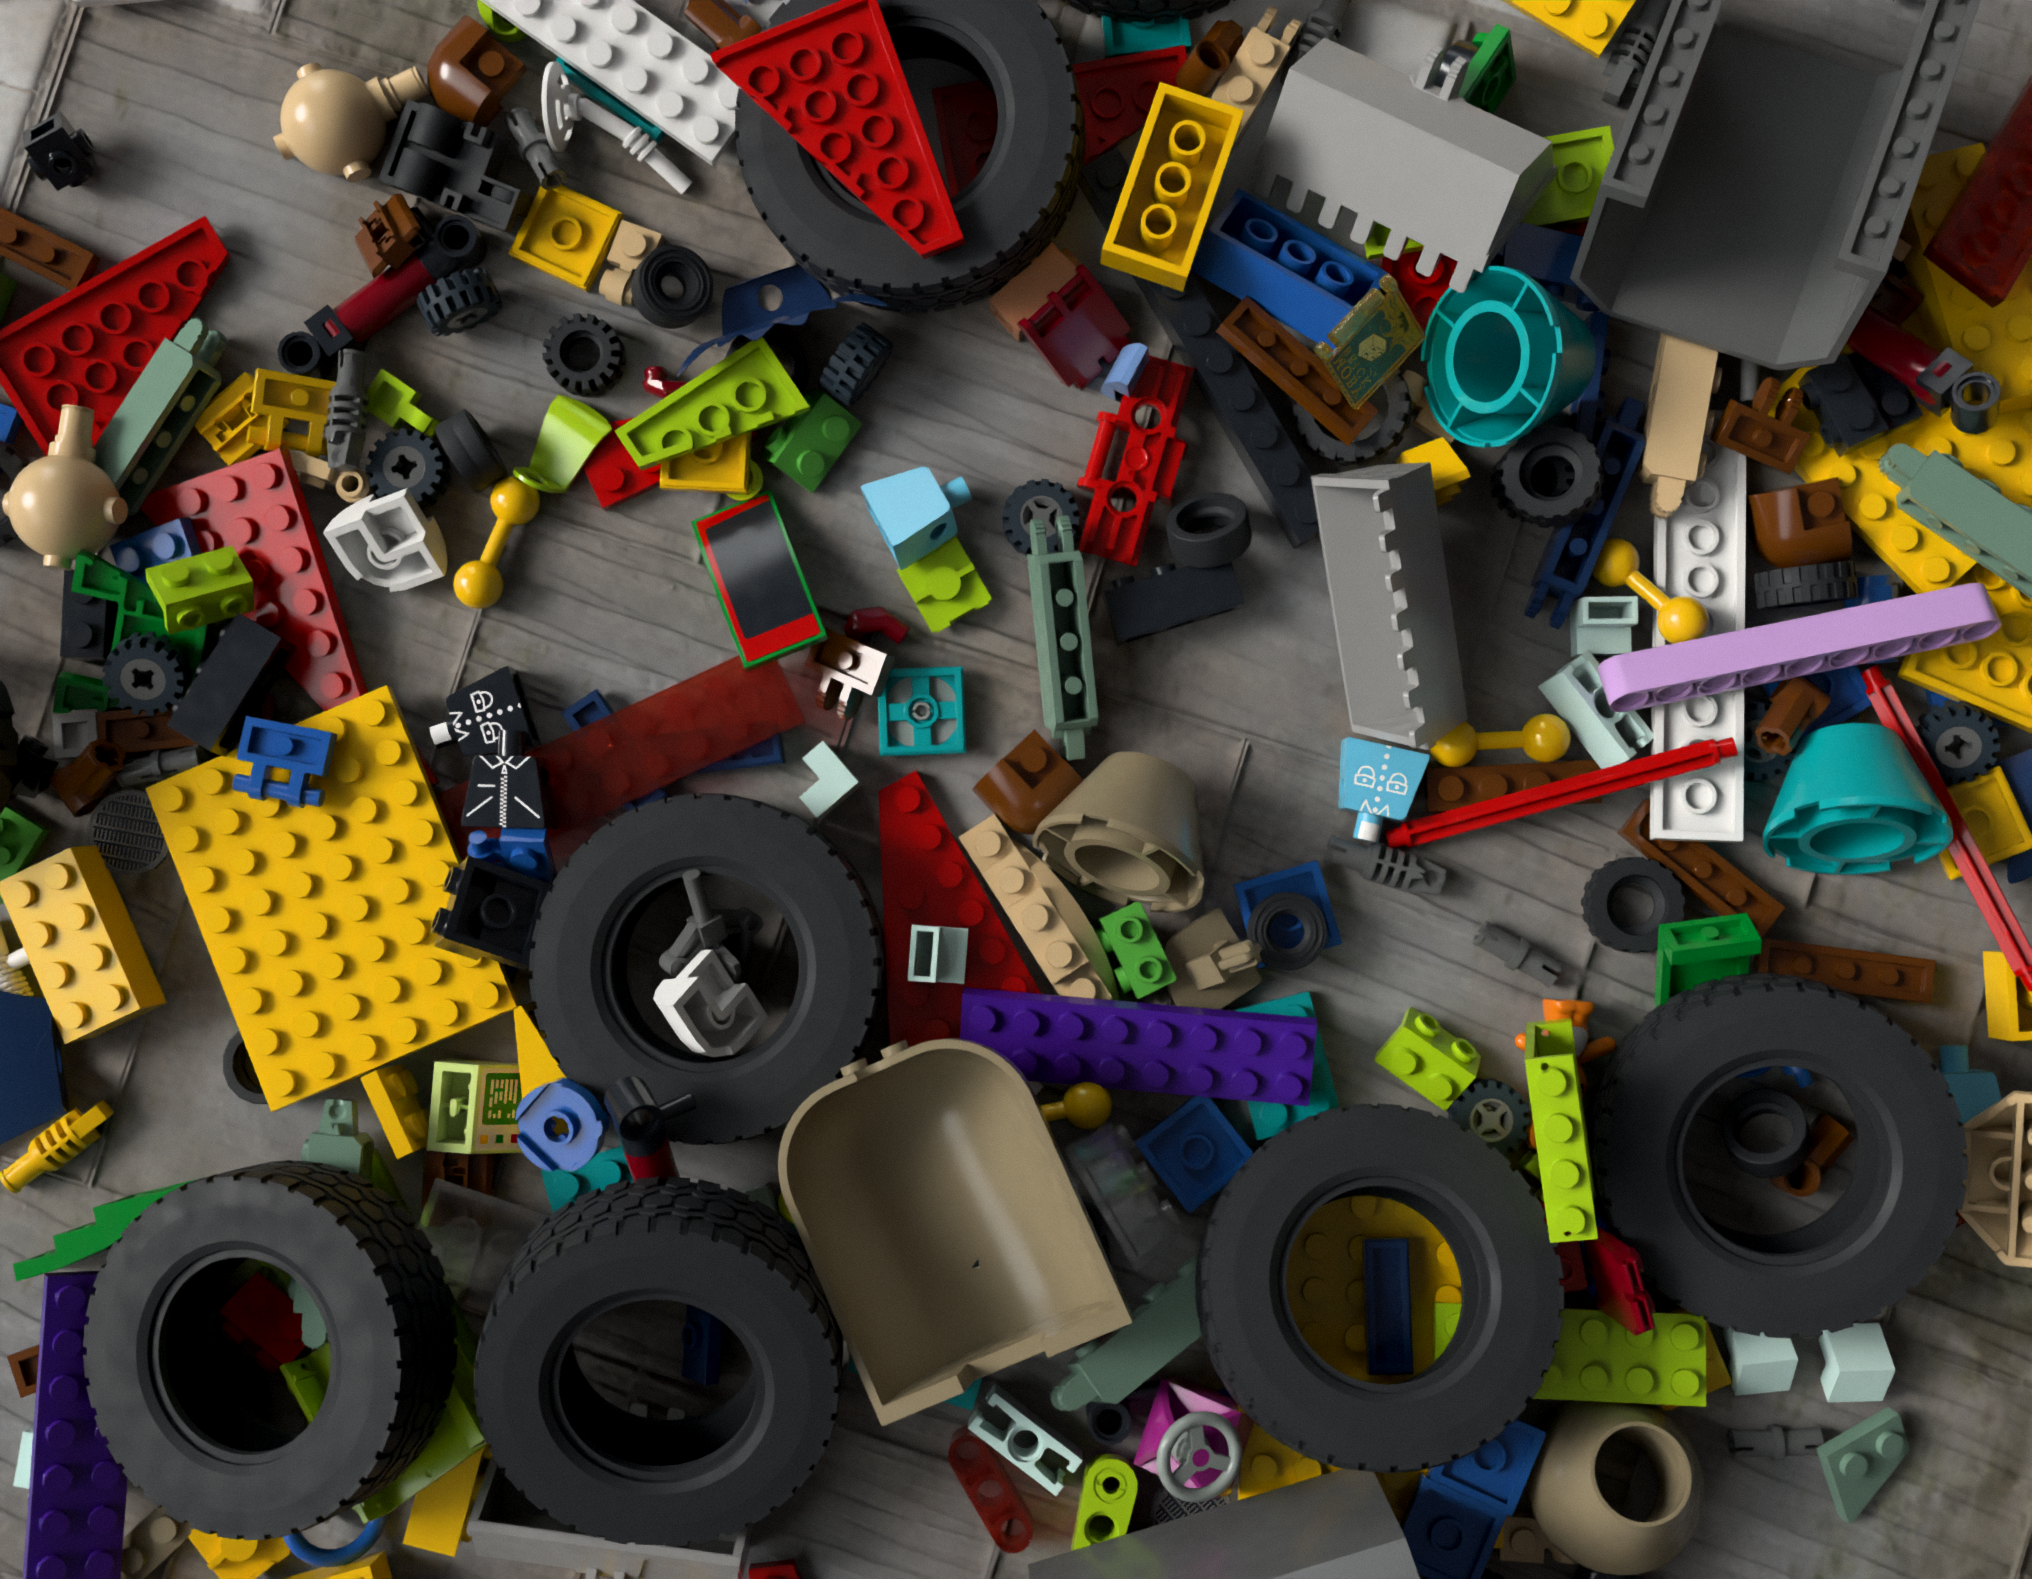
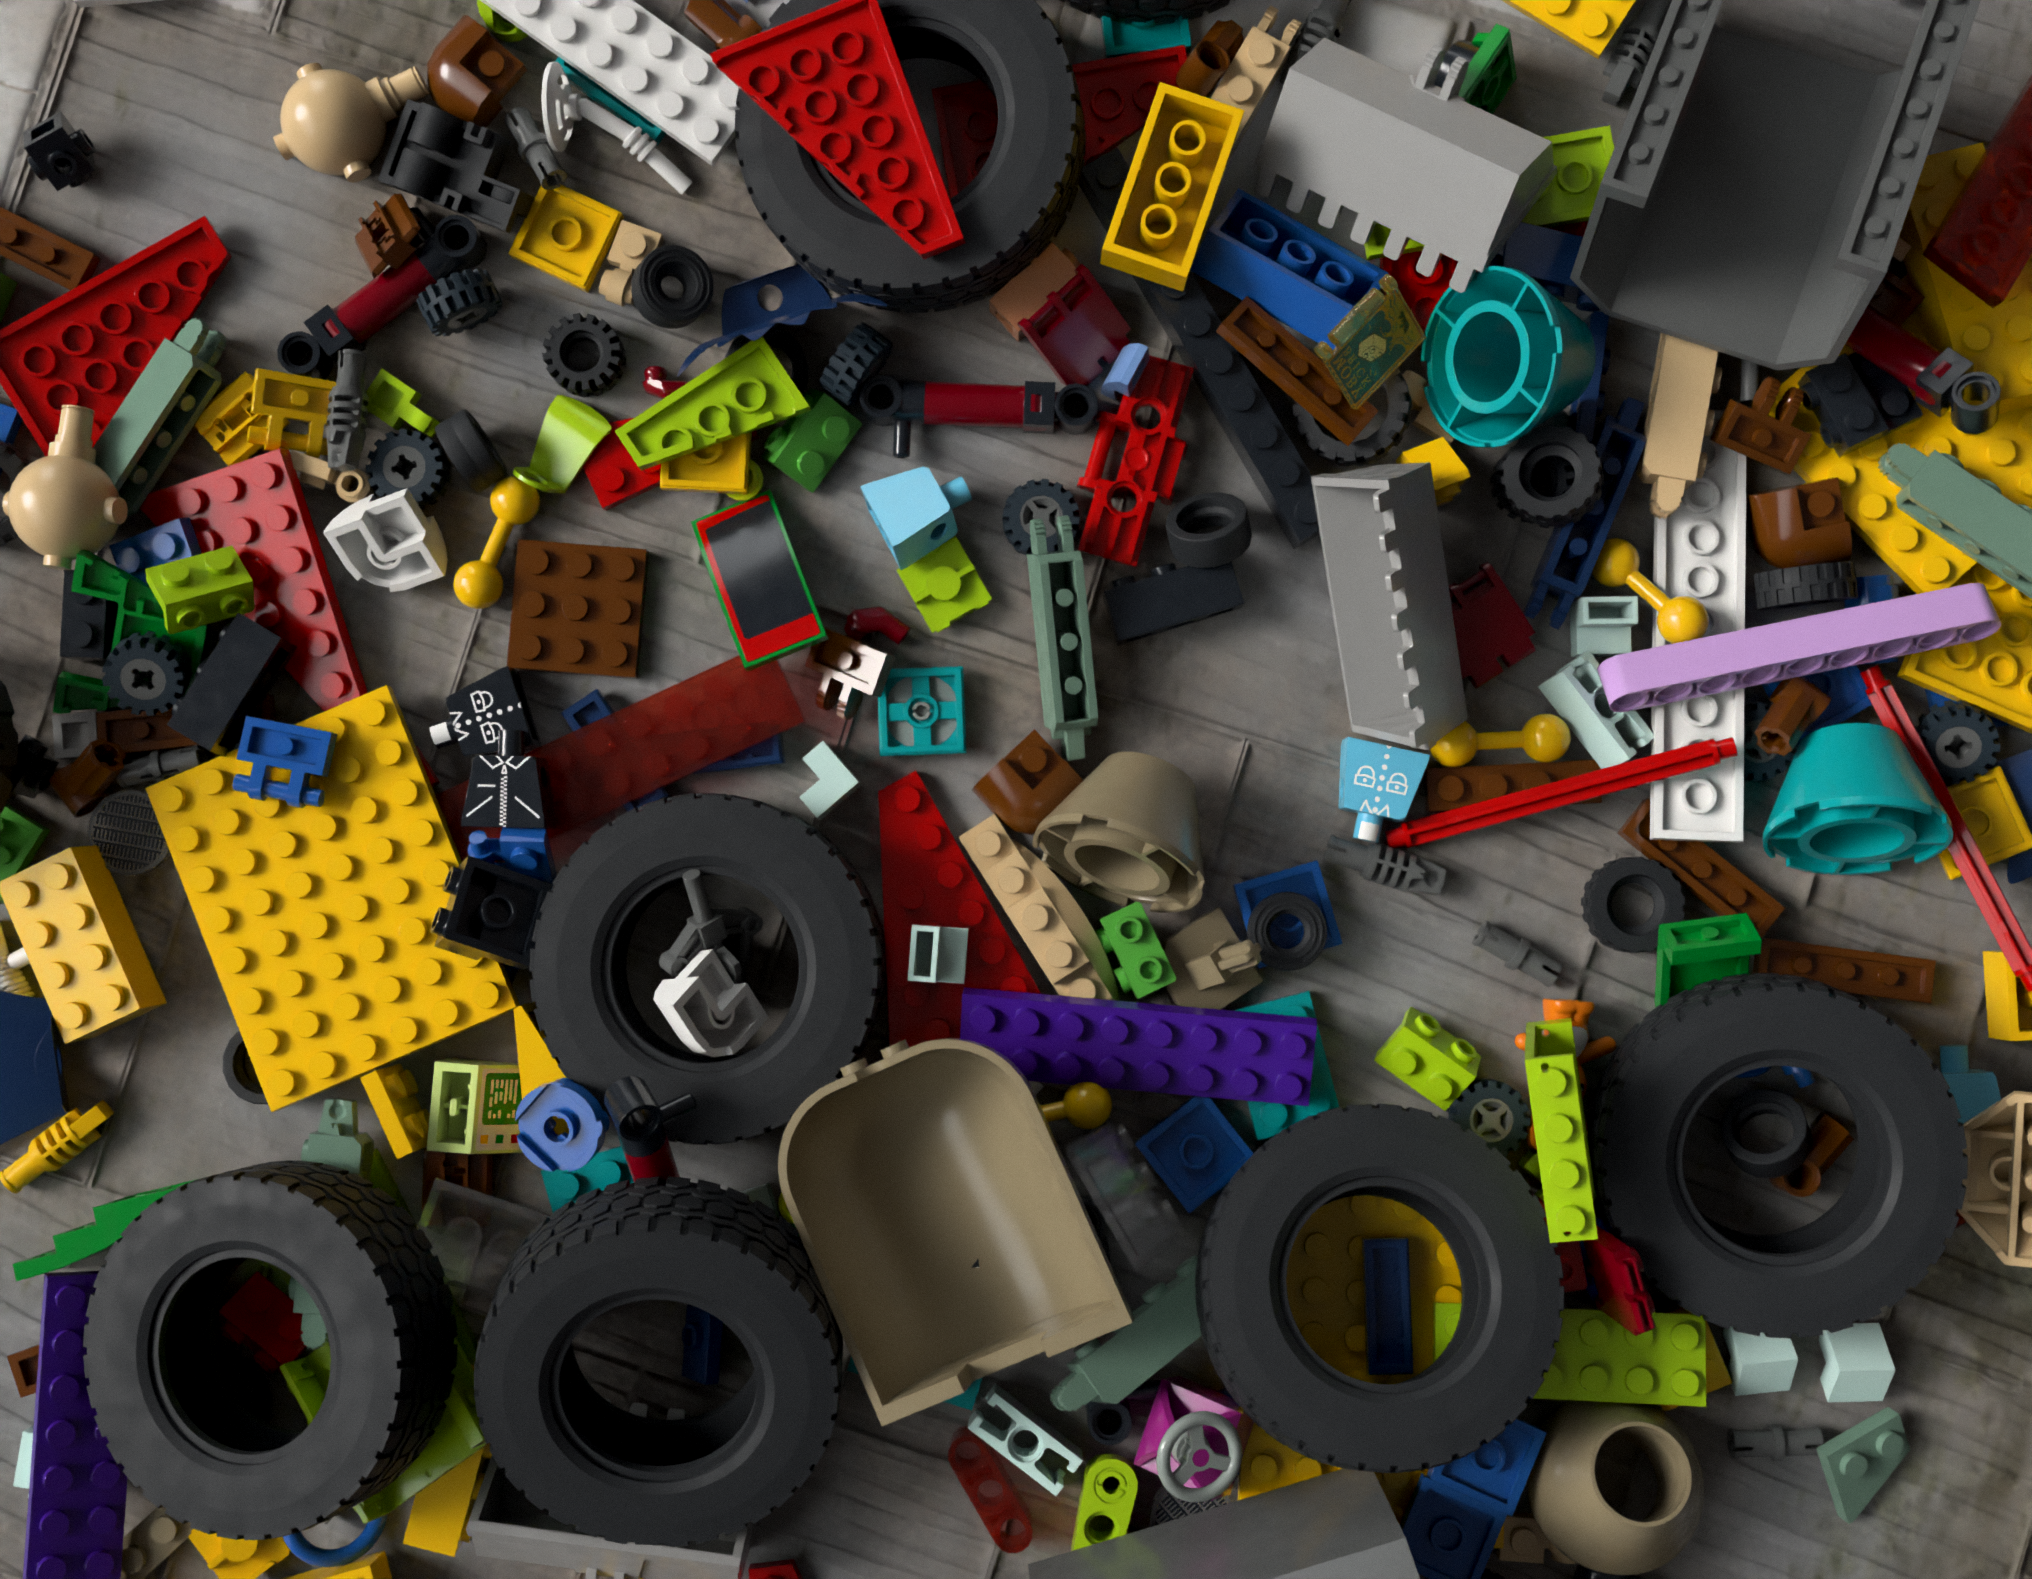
none -> reddish brown plate [506,539,649,679]
none -> piece [859,375,1098,459]
none -> dark red plate [1449,561,1536,689]

